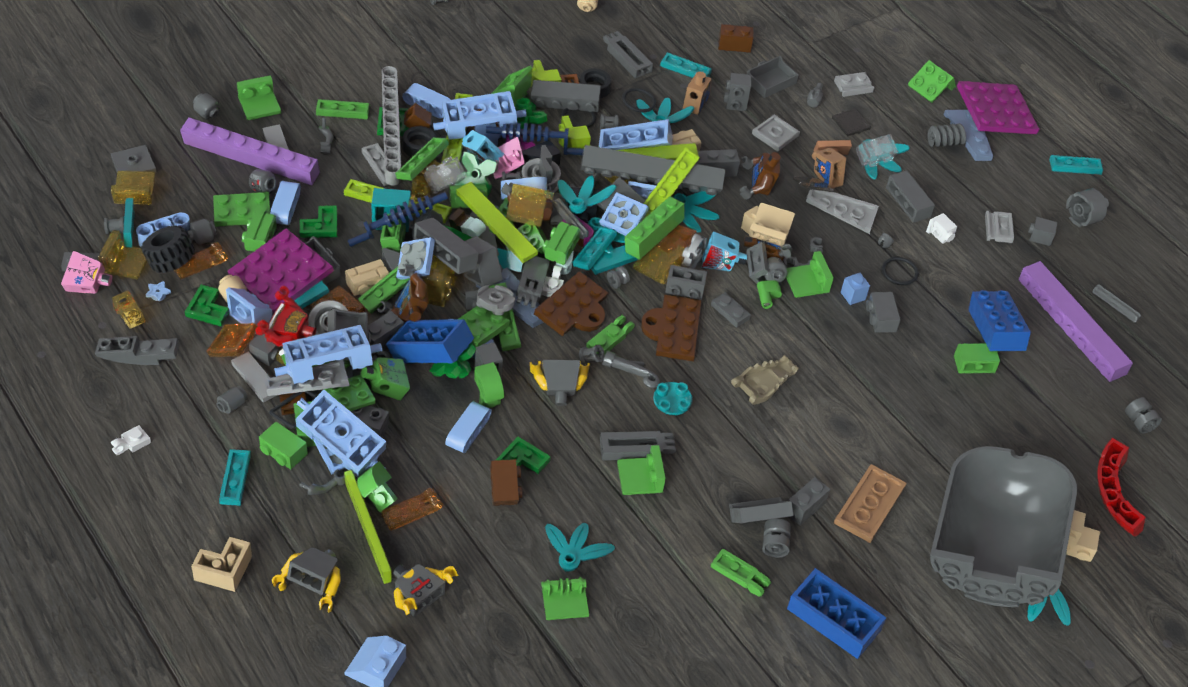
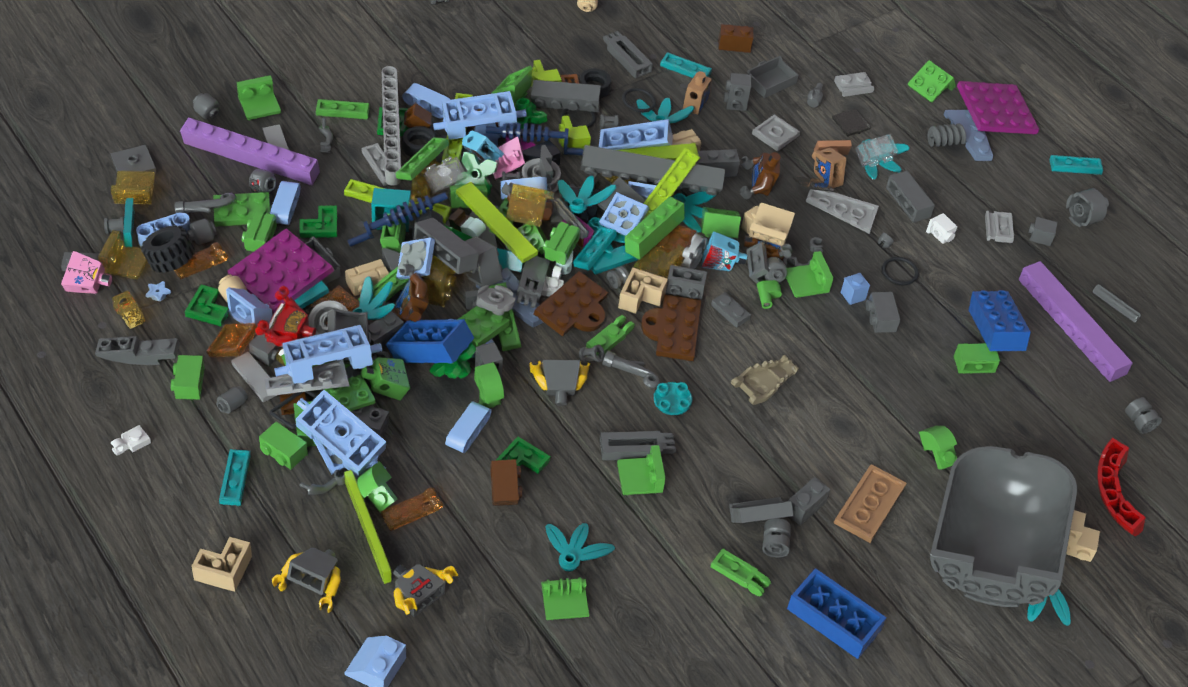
none -> bright green brick [171,355,205,399]
none -> dark grey plant [175,192,236,214]
none -> teal plant [352,276,395,320]
none -> tan brick [618,268,668,314]
none -> bright green slope [701,207,741,239]
none -> bright green brick [919,426,957,469]

